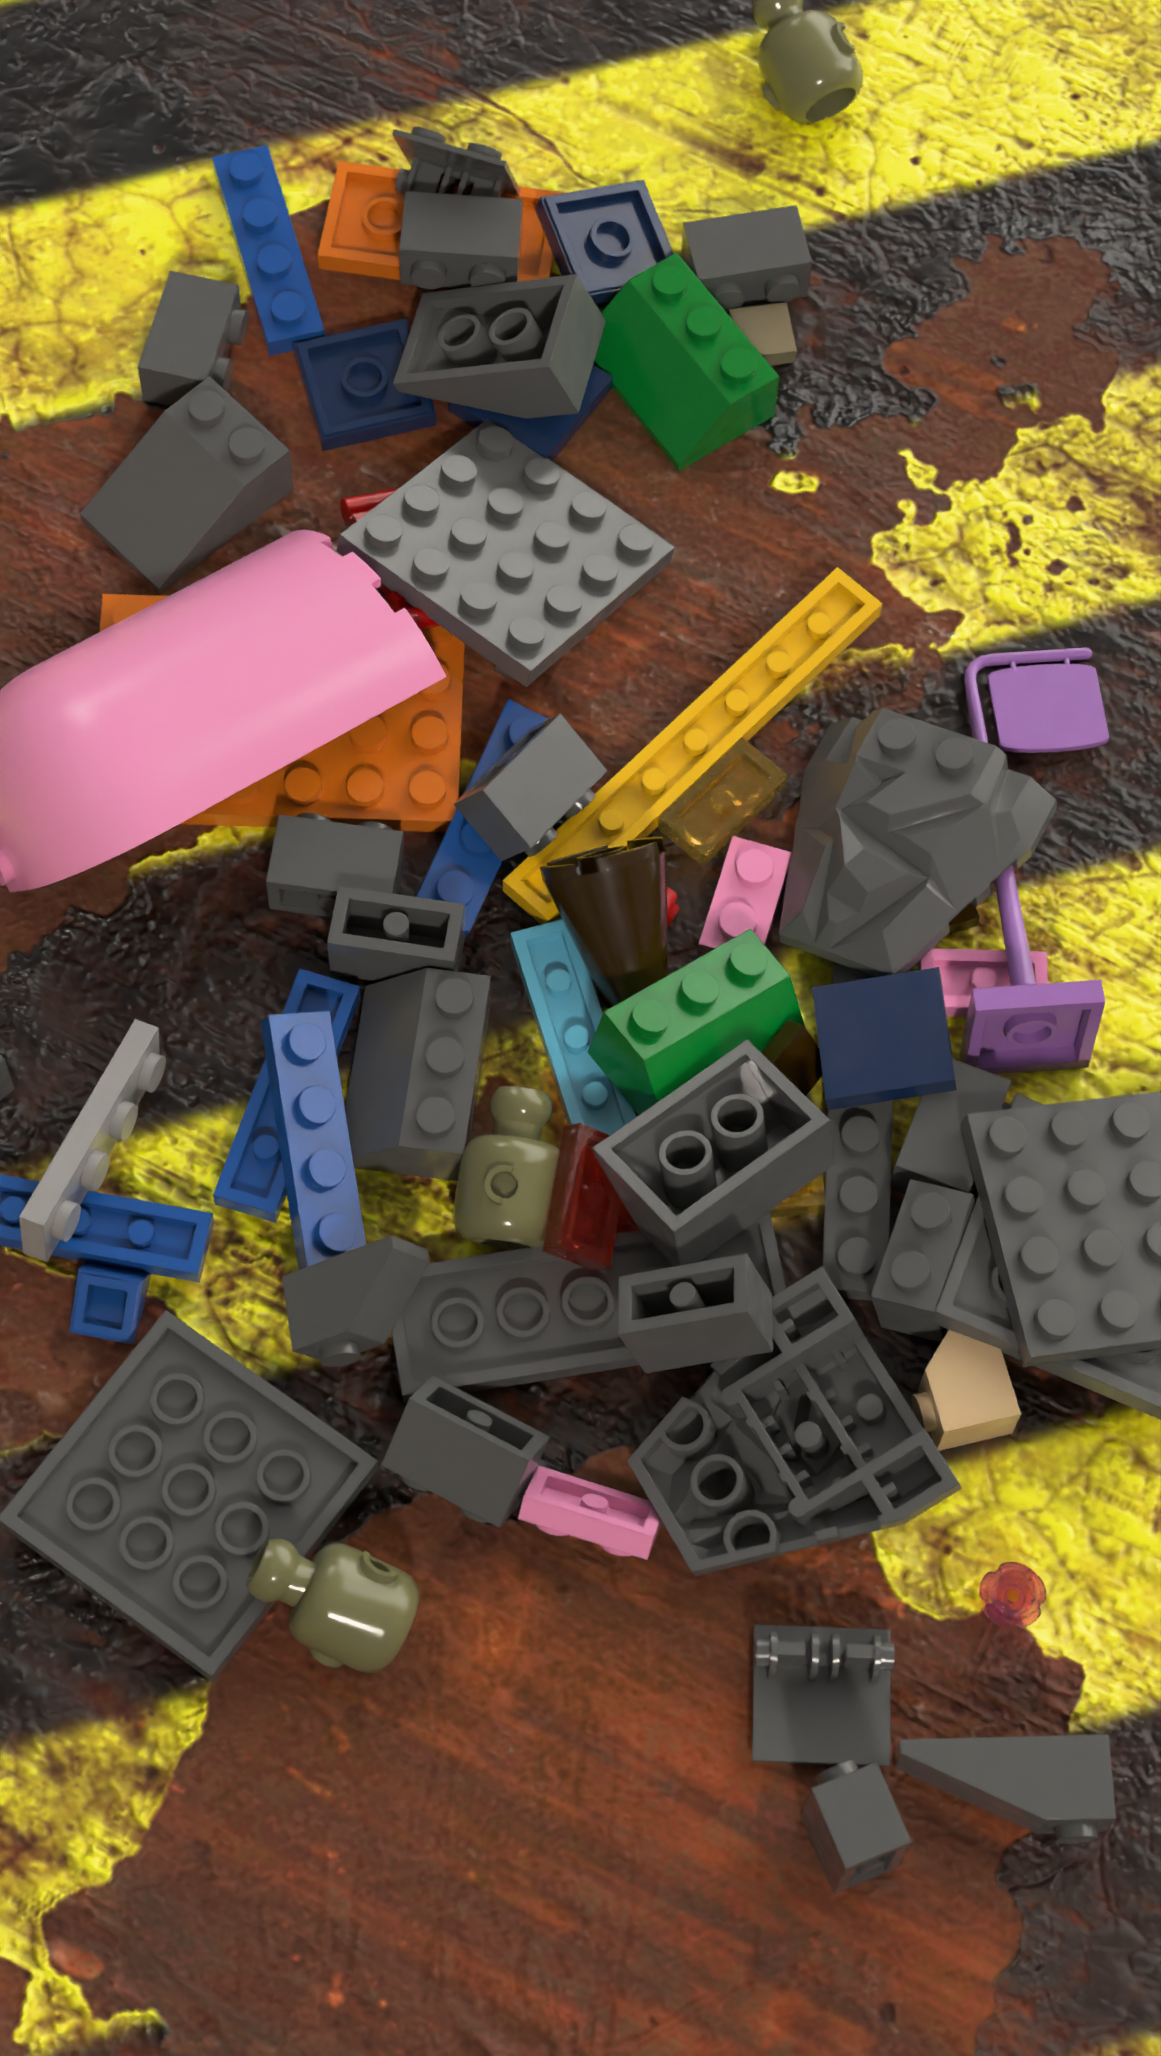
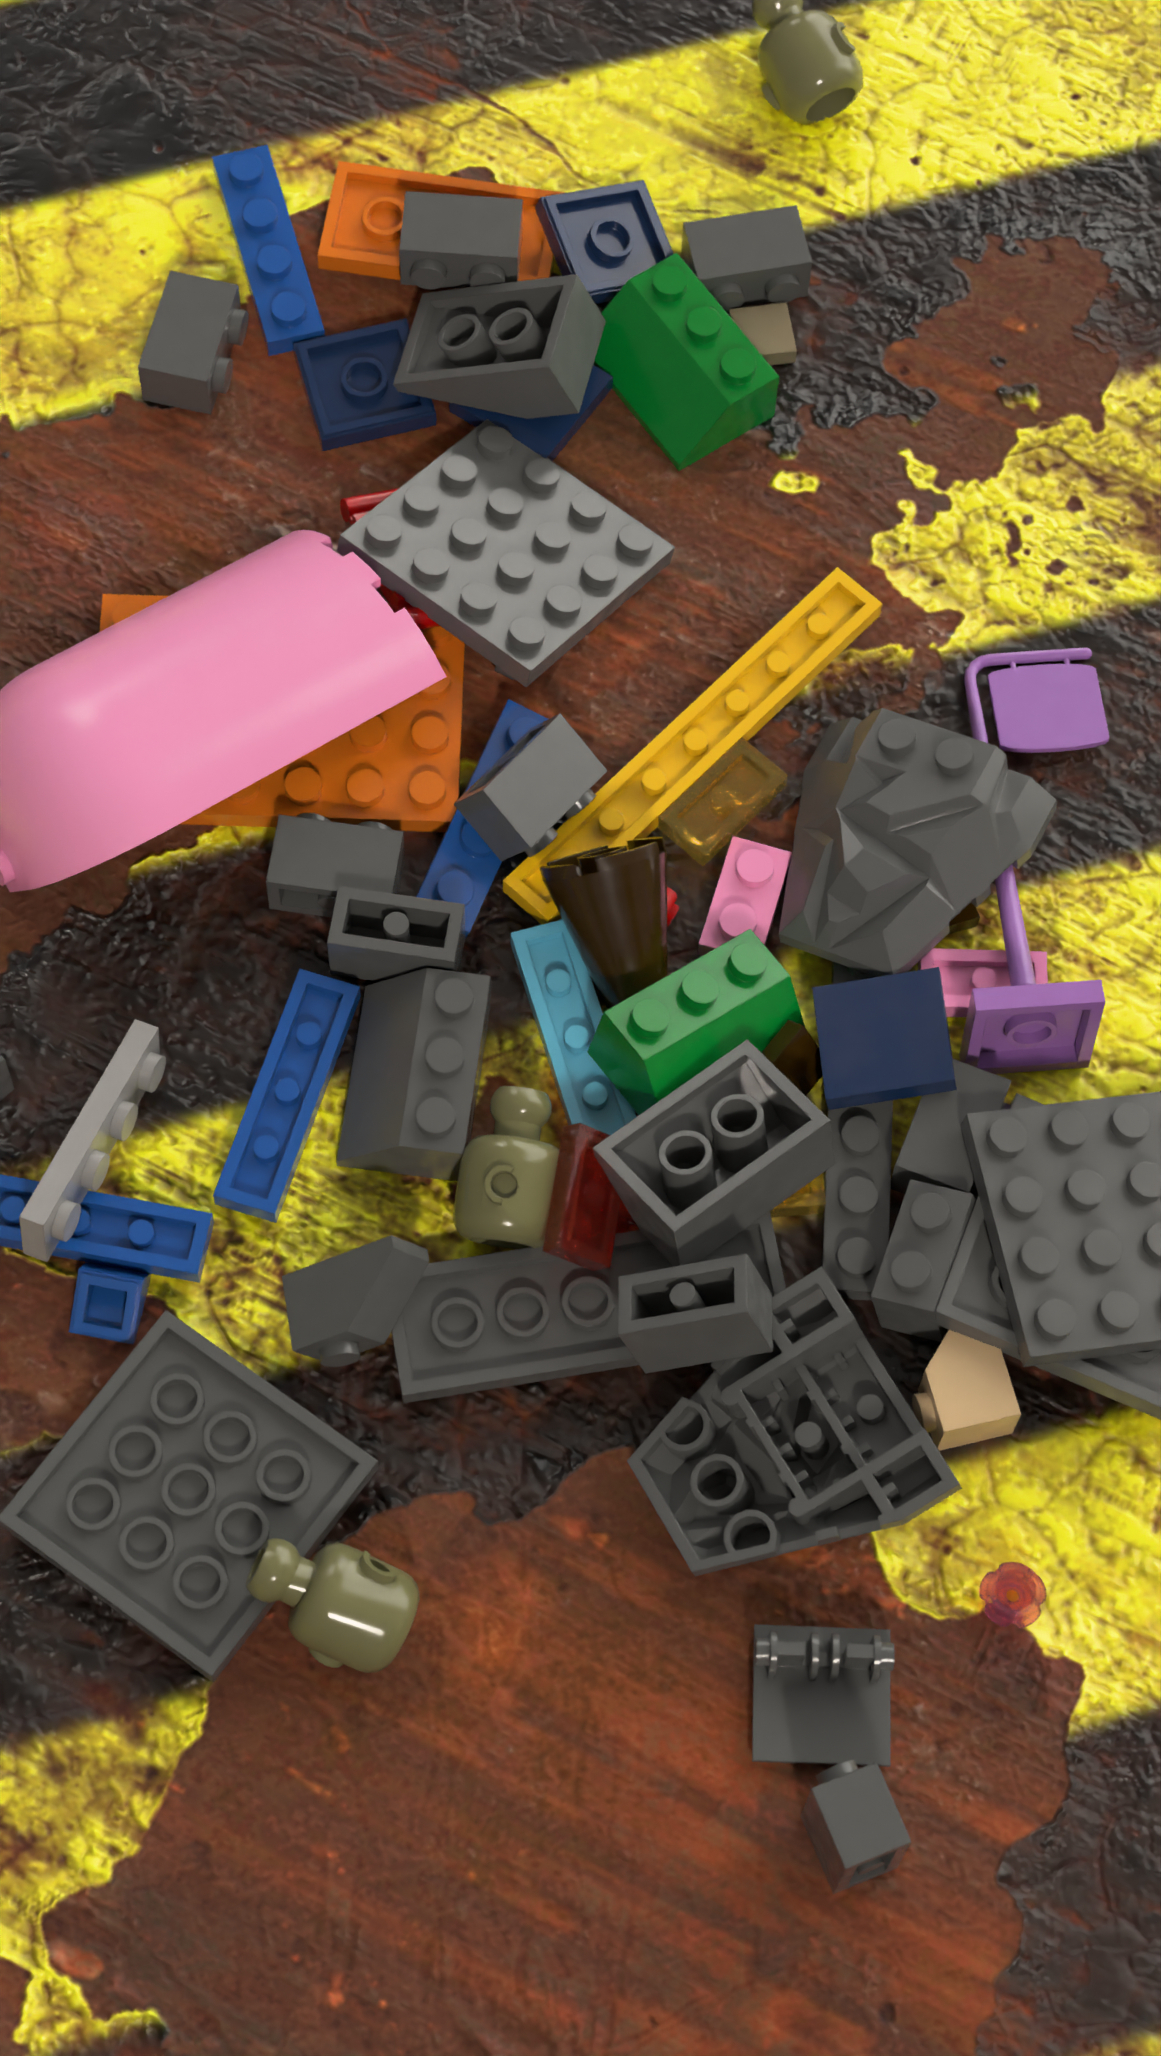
dark grey slope [80,376,294,595] -> none
plate [261,1011,366,1270] -> none
dark grey brick [381,1375,550,1528] -> none
dark grey hinge [392,127,520,199] -> none
bright pink plate [518,1465,662,1560] -> none
dark grey slope [893,1734,1116,1844] -> none

